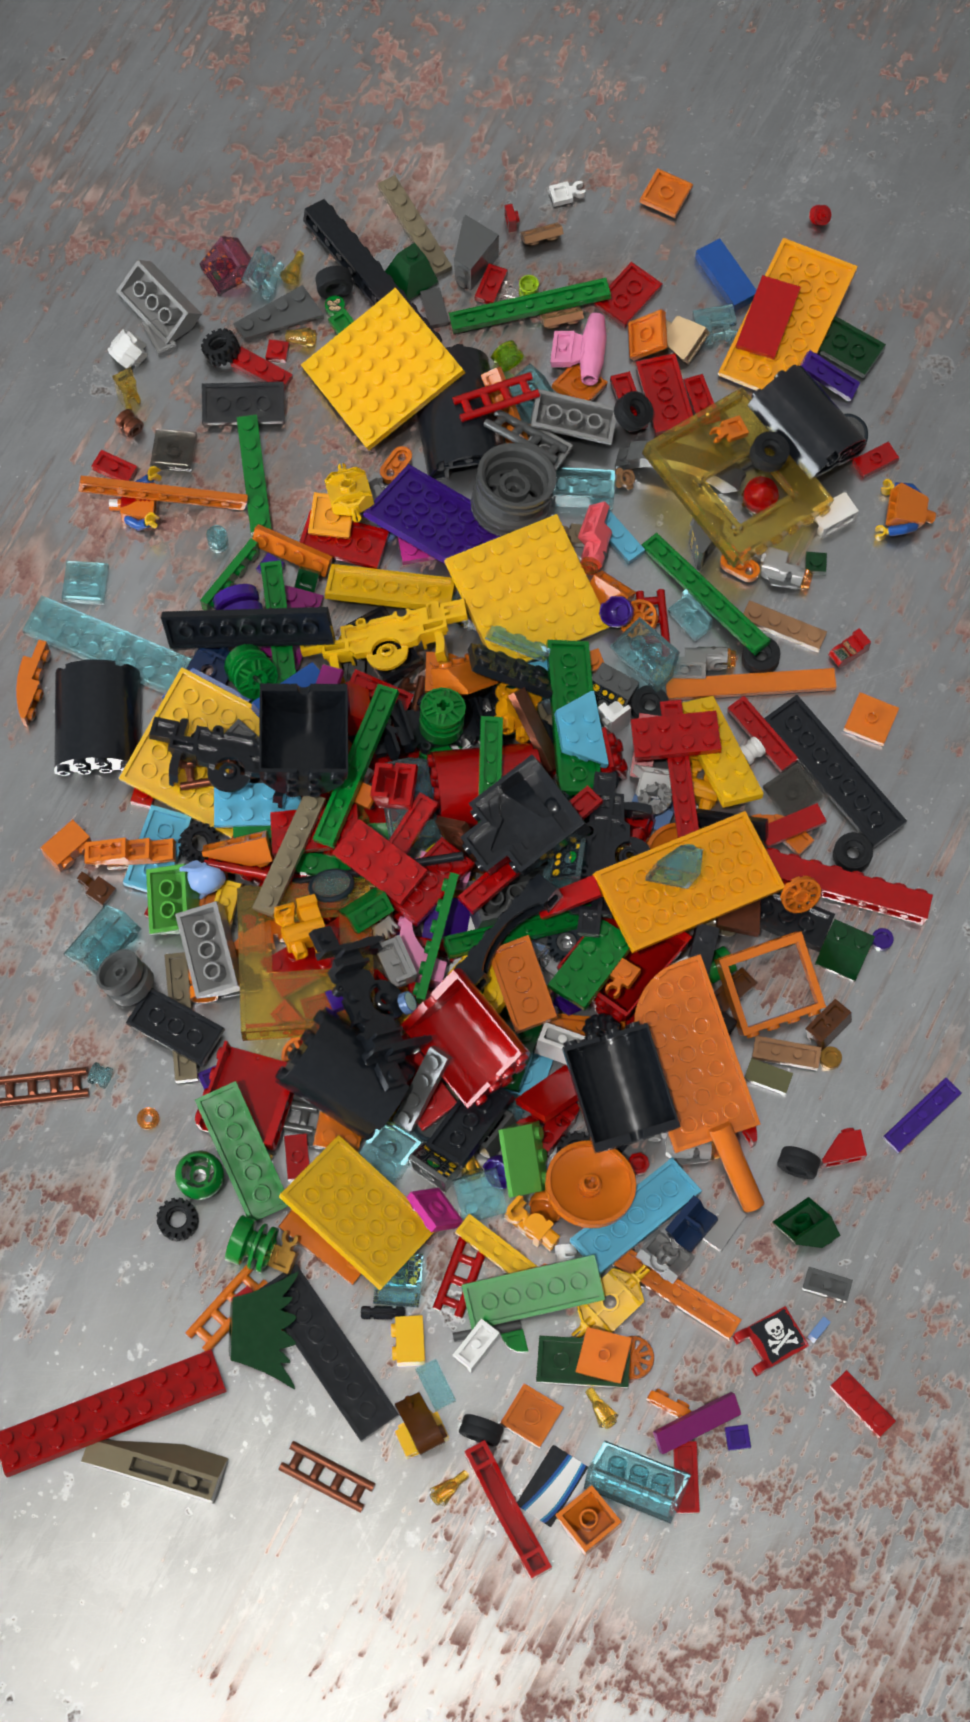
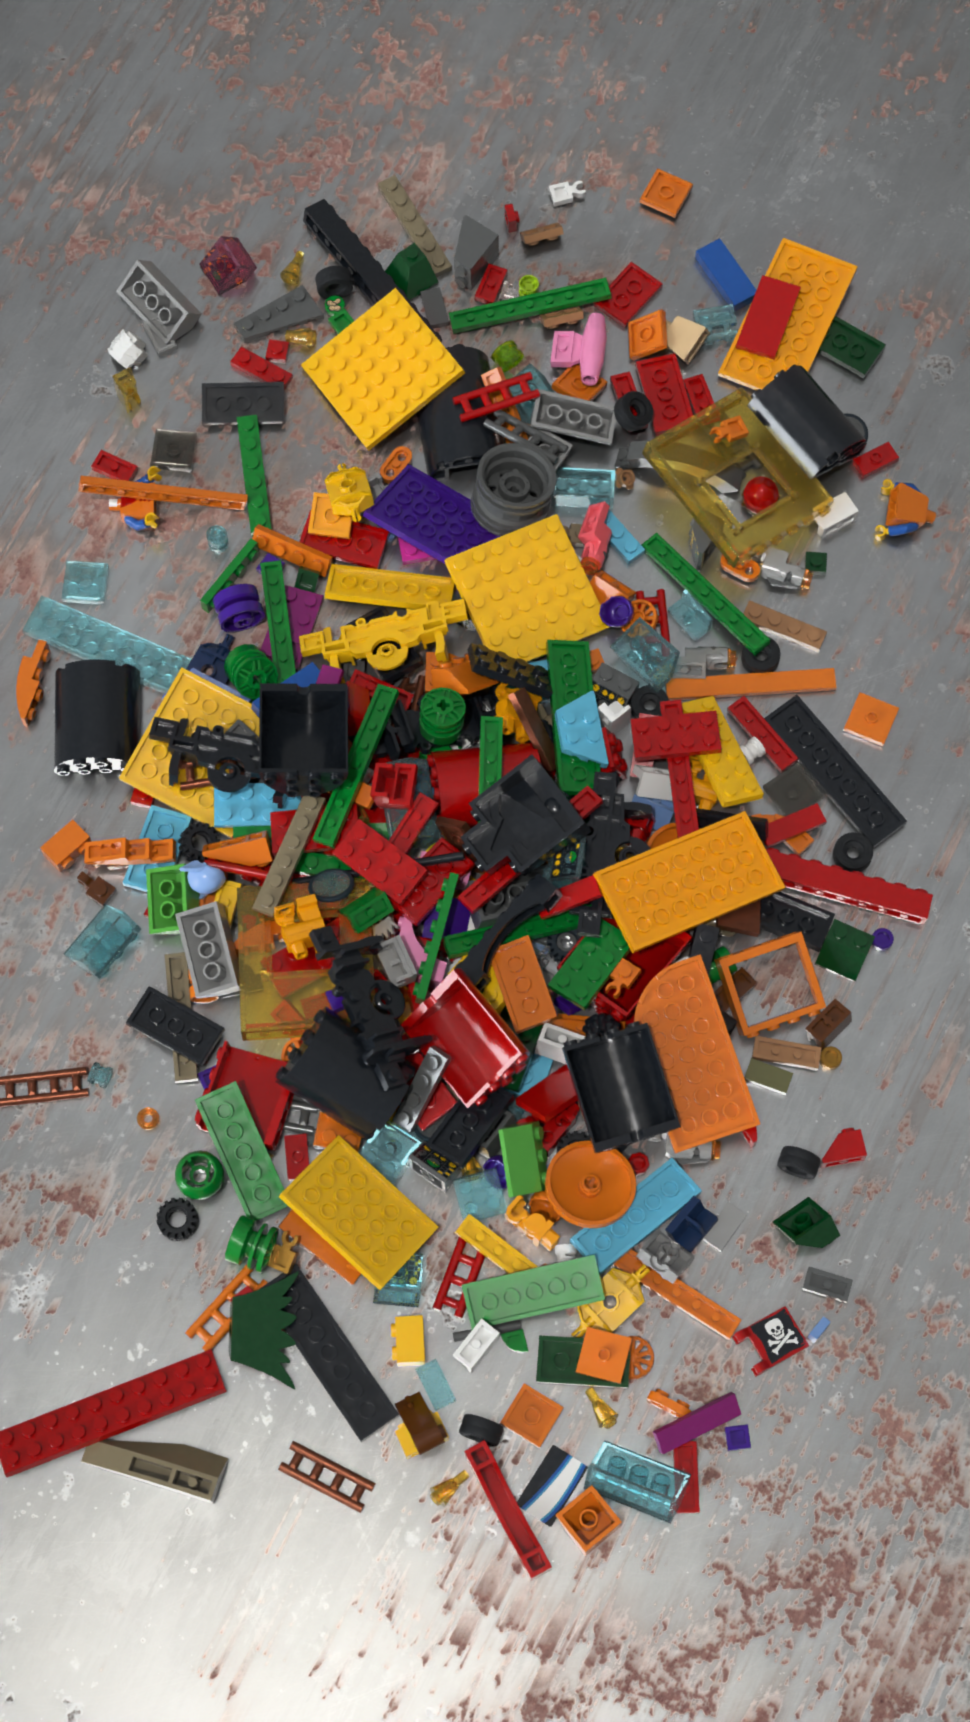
dark grey wheel [96,949,154,1006] -> none
copper wheel [115,409,144,438] -> none
black plate [161,607,336,649] -> none
black tyre [201,328,240,367] -> none
clear light blue plate [241,246,284,300] -> none
black axle [361,1306,406,1320] -> none
medium blue tile [397,991,417,1015] -> none
dark pink plate [406,1188,463,1233] -> none
clear light blue plate [485,626,551,662] -> none
light grey gear [637,781,672,815] -> none
clear light blue slope [645,844,703,889] -> none
orange brick [709,1121,765,1212] -> none
black tyre [750,432,790,472] -> none
orange wheel [780,876,821,913] -> none
dark purple plate [800,350,860,402] -> none
red wheel [809,205,832,225] -> none
red leg [828,628,871,668] -> none
red plate [830,1370,896,1438] -> none
dark purple tile [882,1077,962,1154] -> none

